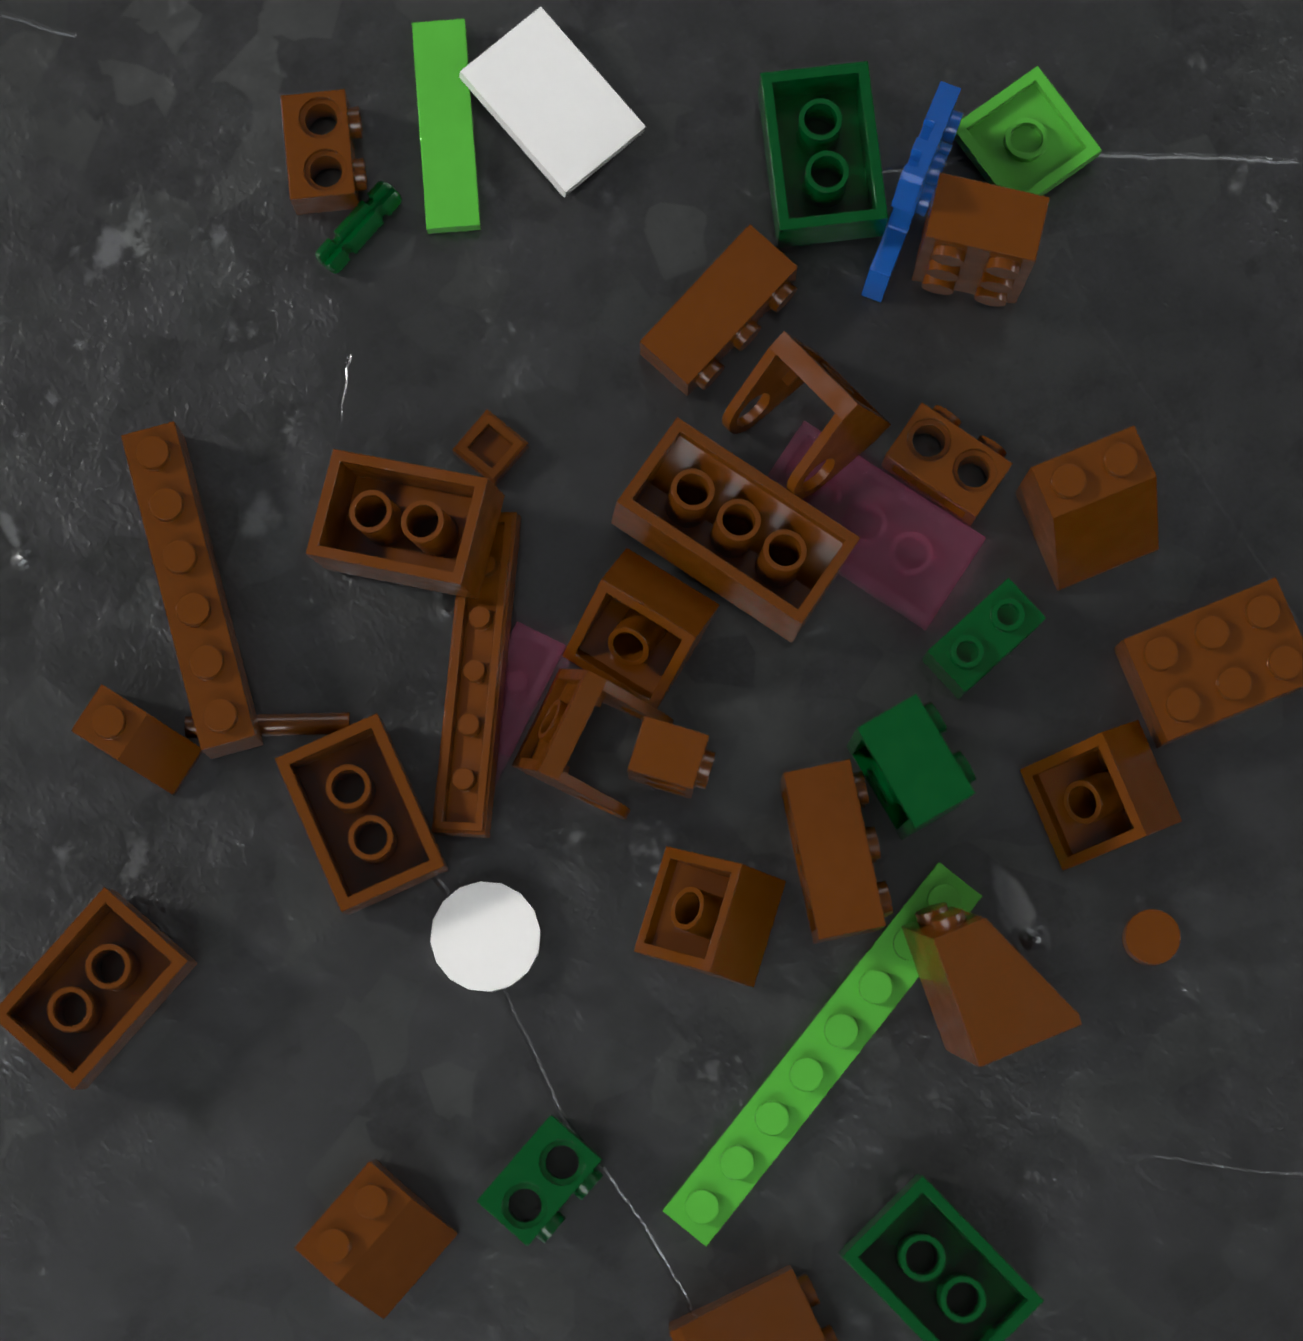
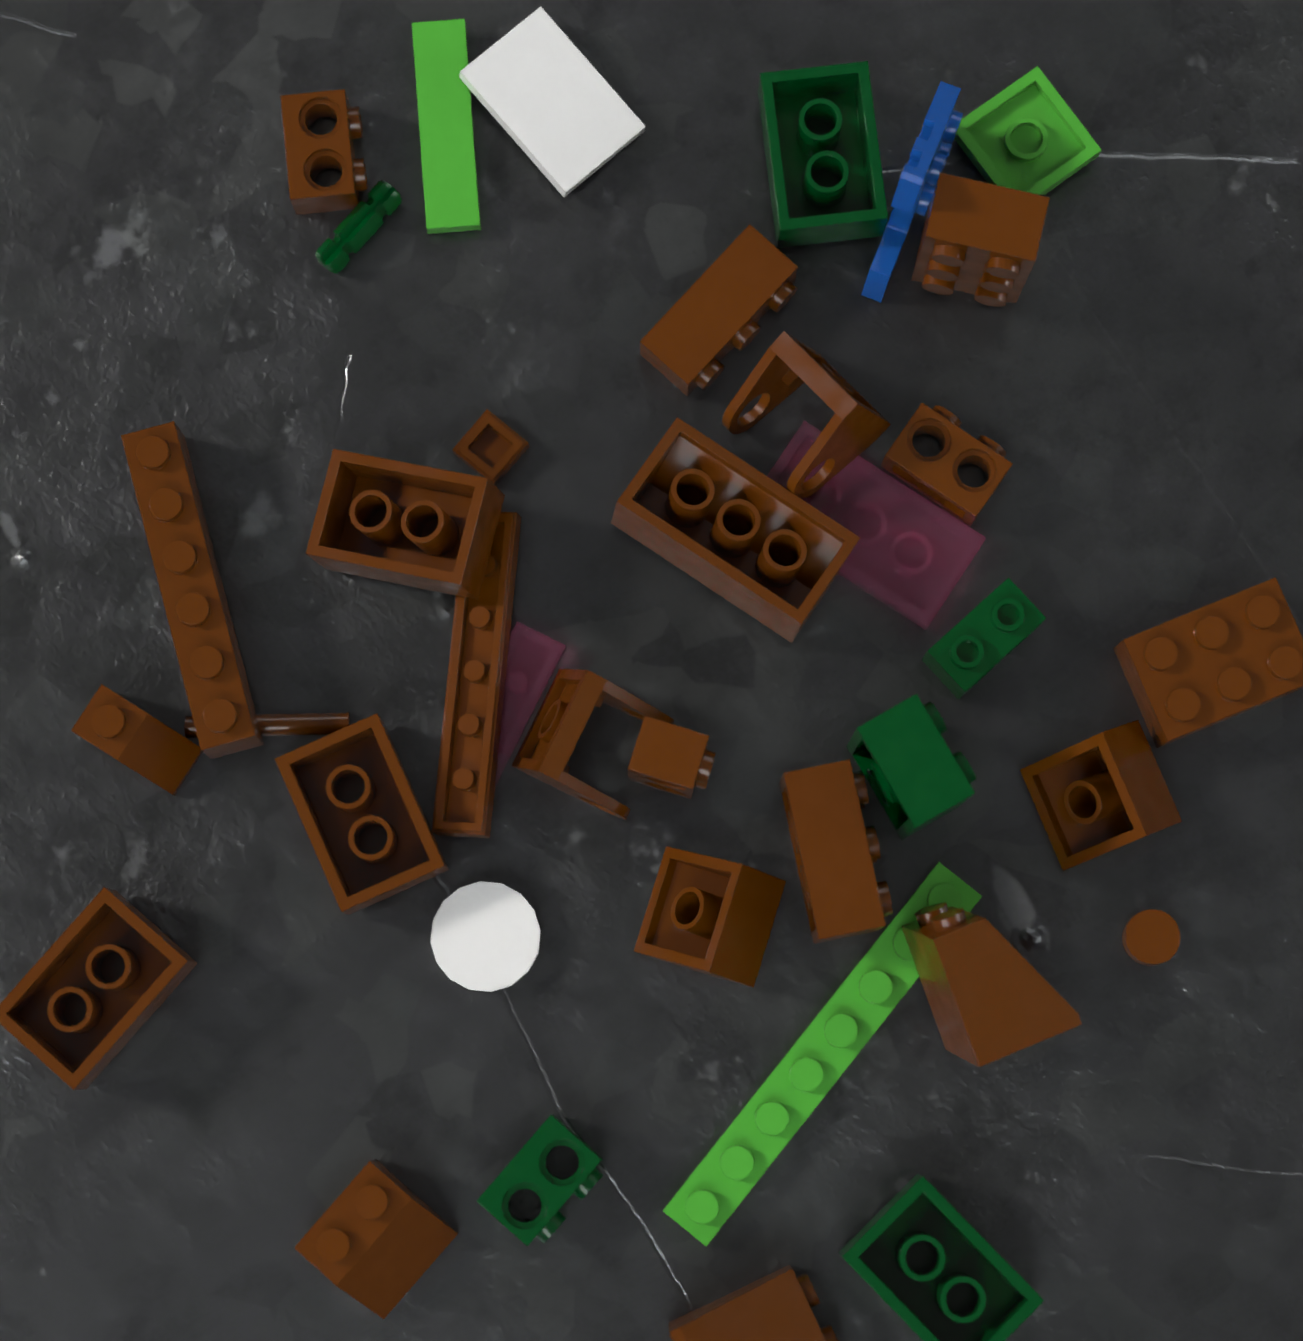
reddish brown slope [562,548,720,709] -> none
reddish brown slope [1015,426,1159,591] -> none

